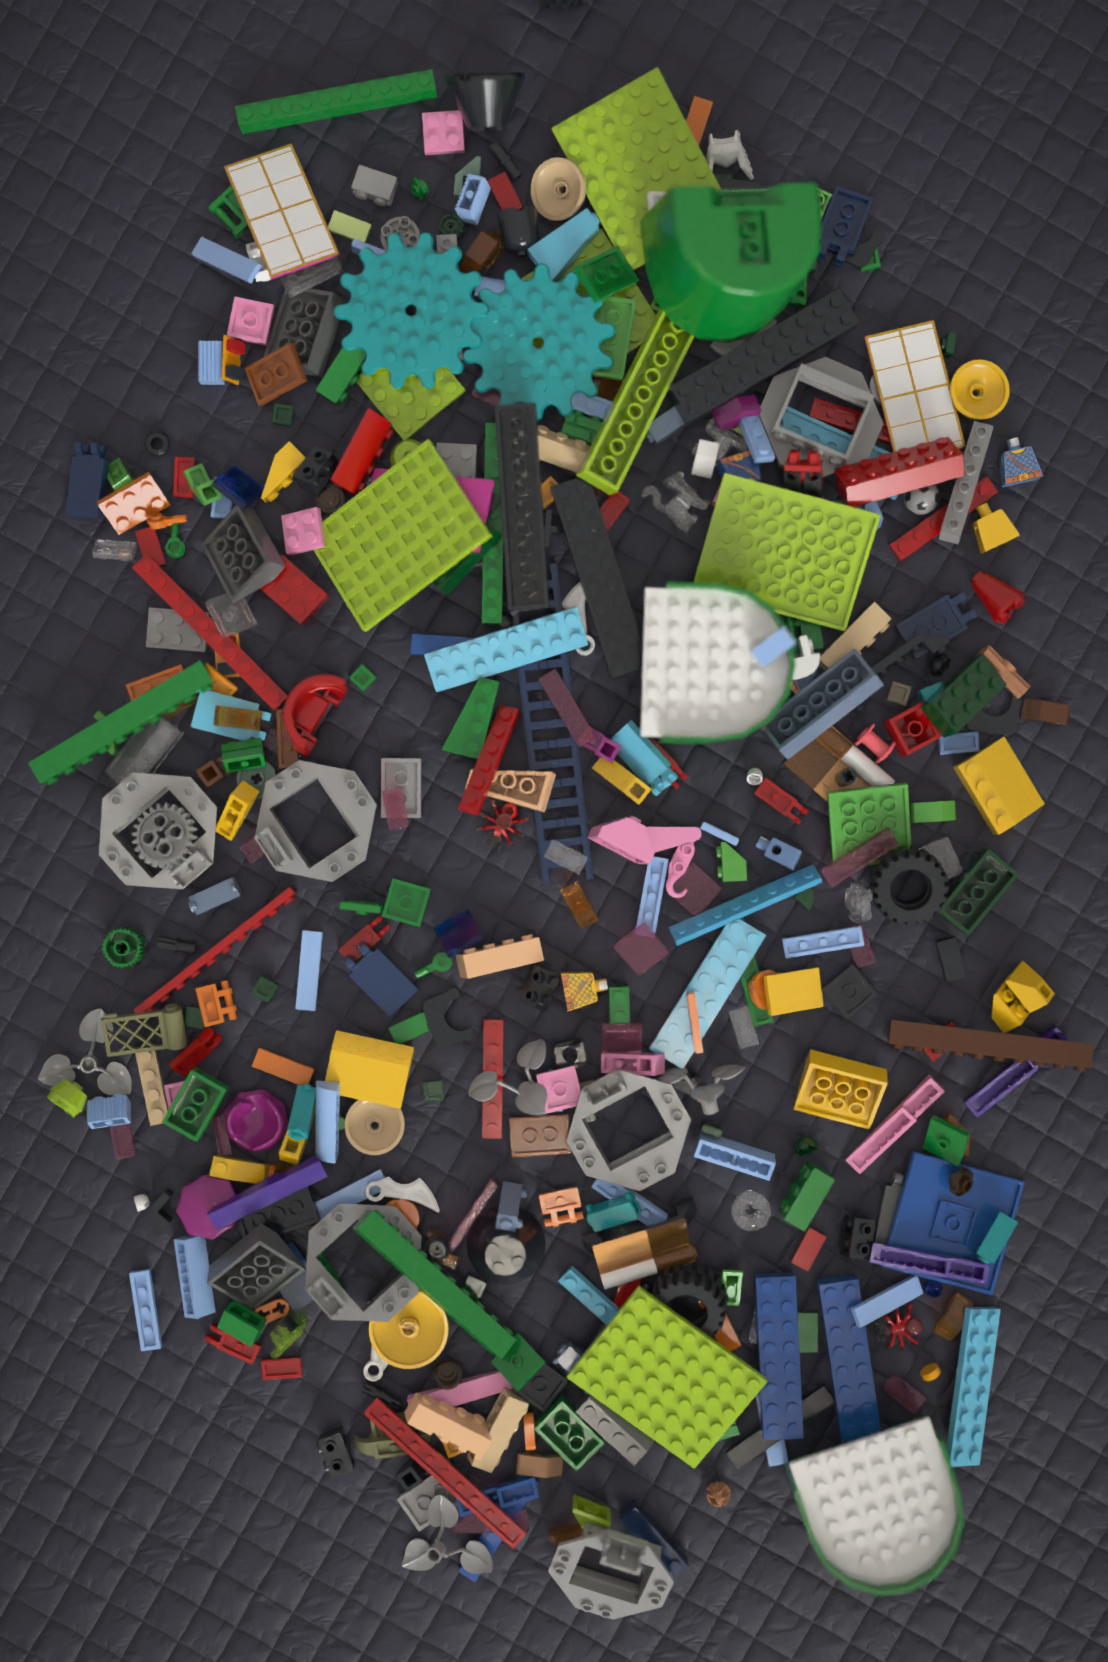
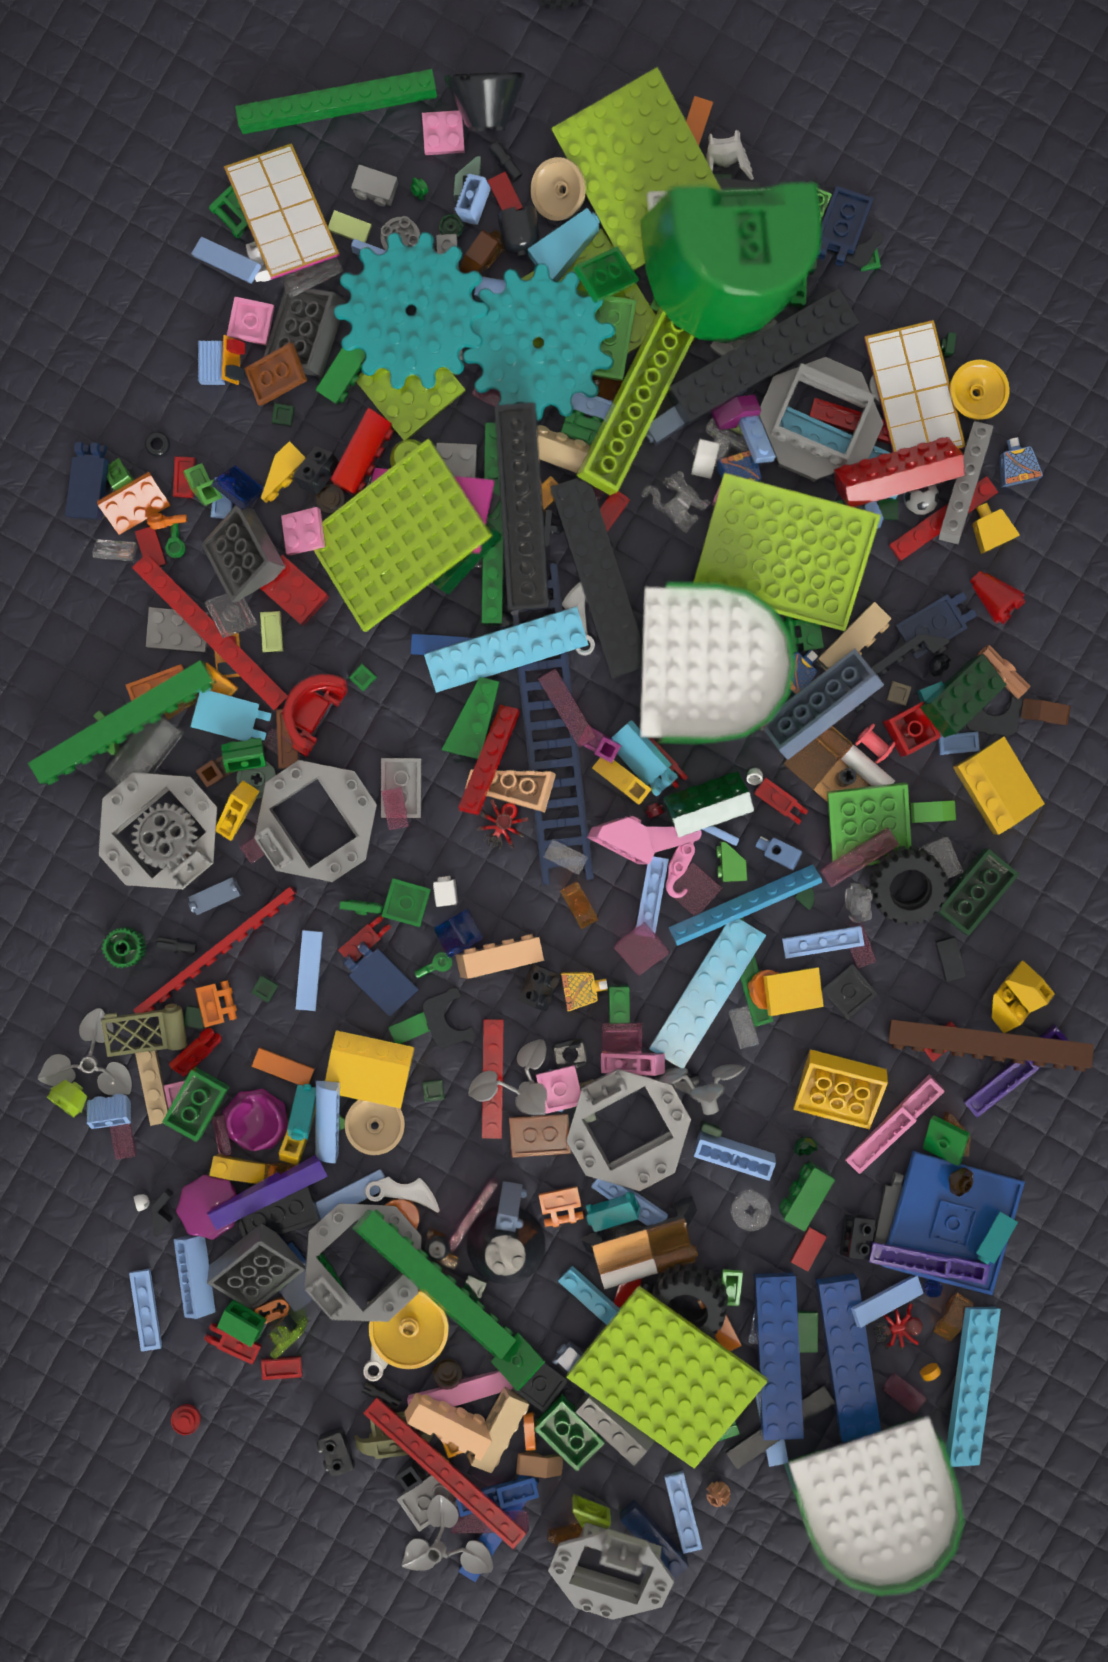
clear orange slope [213,705,262,731] -> none
orange tile [686,991,703,1054] -> none
light blue tile [751,626,797,668] -> none
hips [784,450,823,499] -> none
white brick [792,635,820,681] -> none
none -> red plate [171,1404,201,1435]
none -> yellowish green tile [260,611,283,652]
none -> white brick [433,876,458,907]
none -> dark red plate [645,803,664,819]
none -> dark green brick [663,771,754,838]
none -> light blue tile [664,1470,702,1554]
none -> dark green tile [877,499,898,520]

